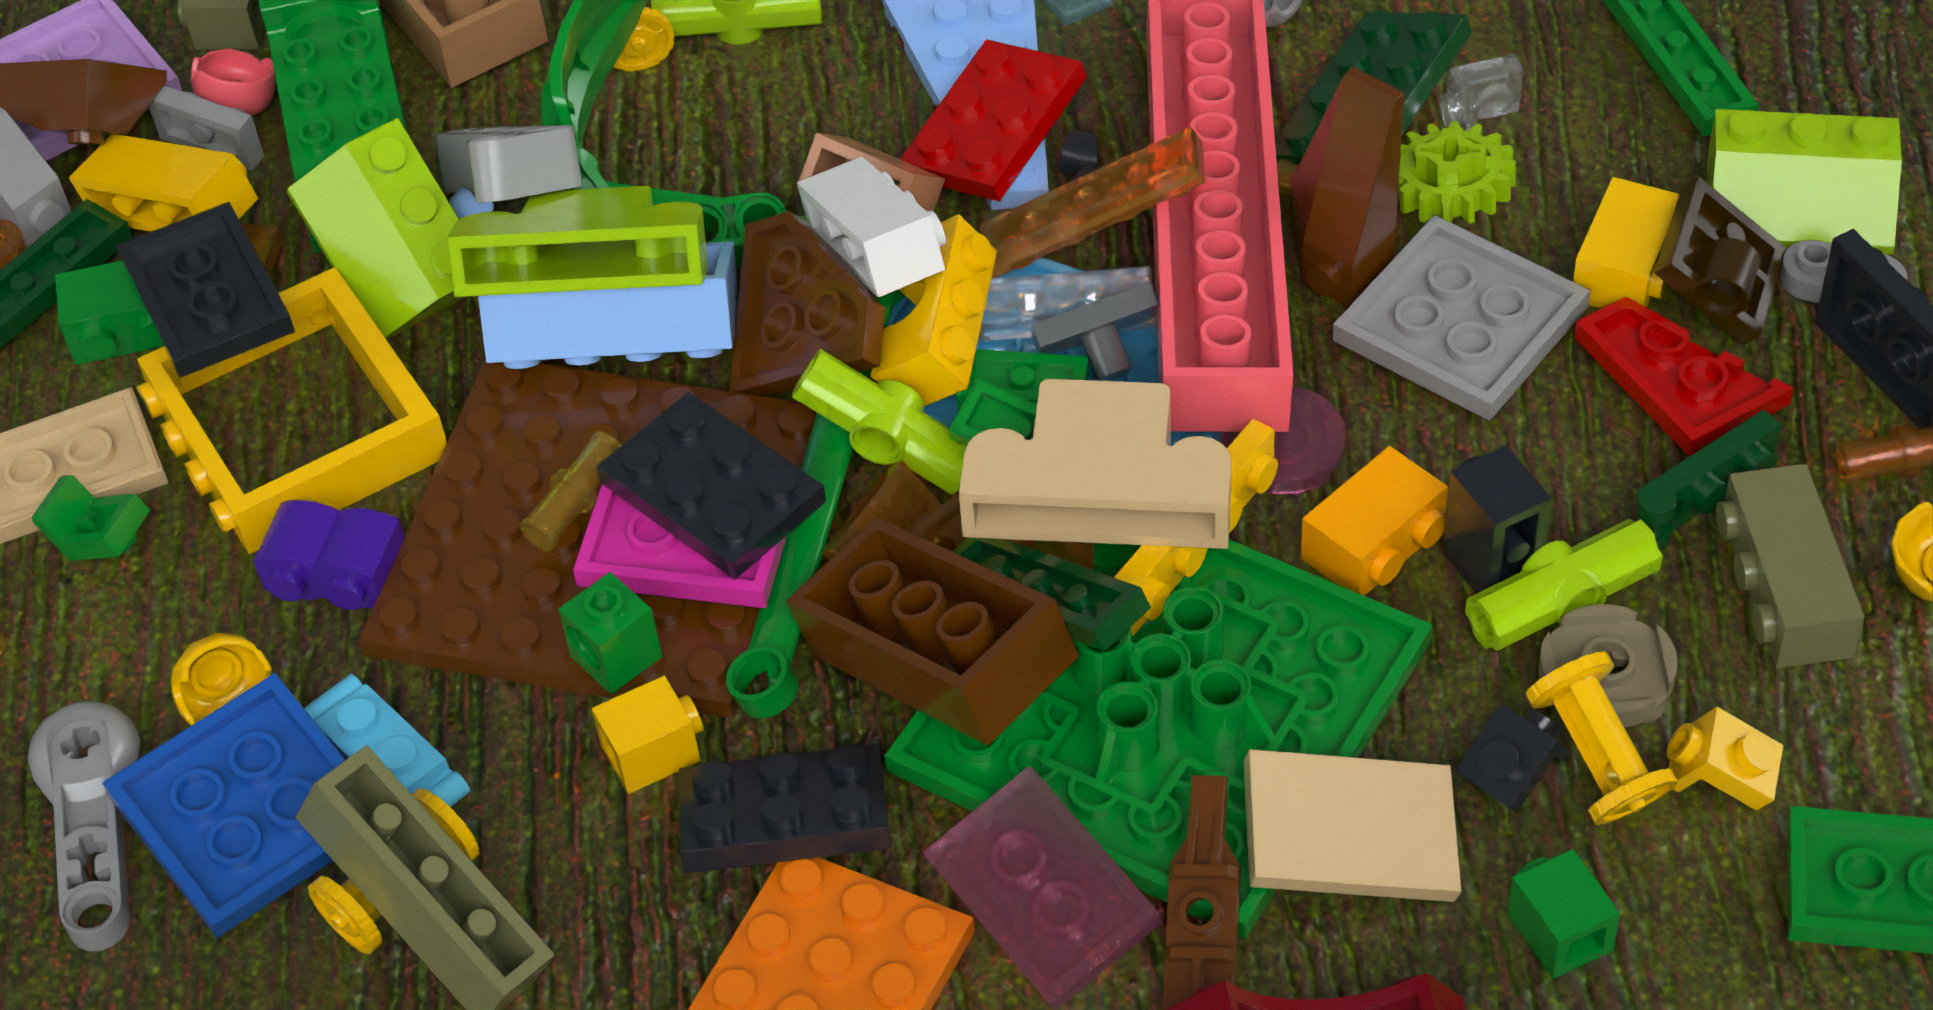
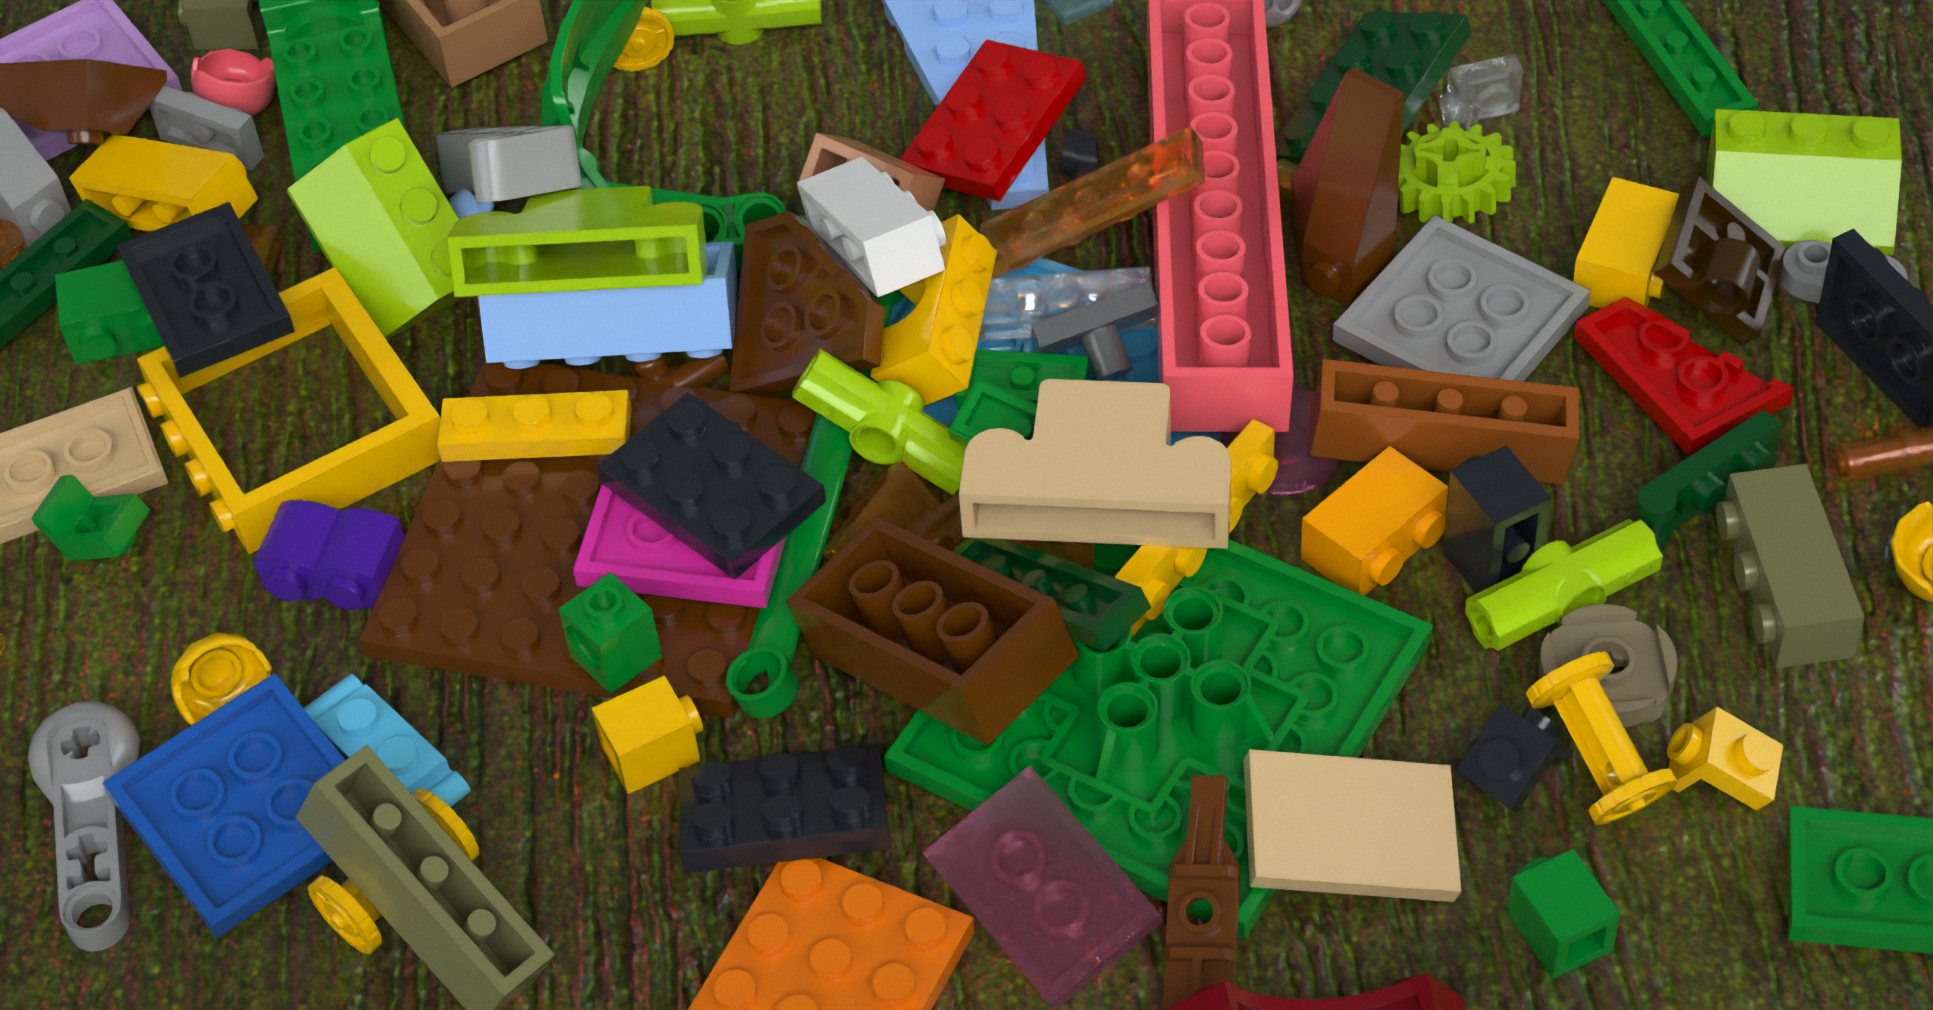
clear yellow pin [519,431,622,551] -> none
none -> yellow plate [437,390,632,462]
none -> reddish brown arm [634,353,729,387]
none -> dark orange brick [1310,359,1580,484]

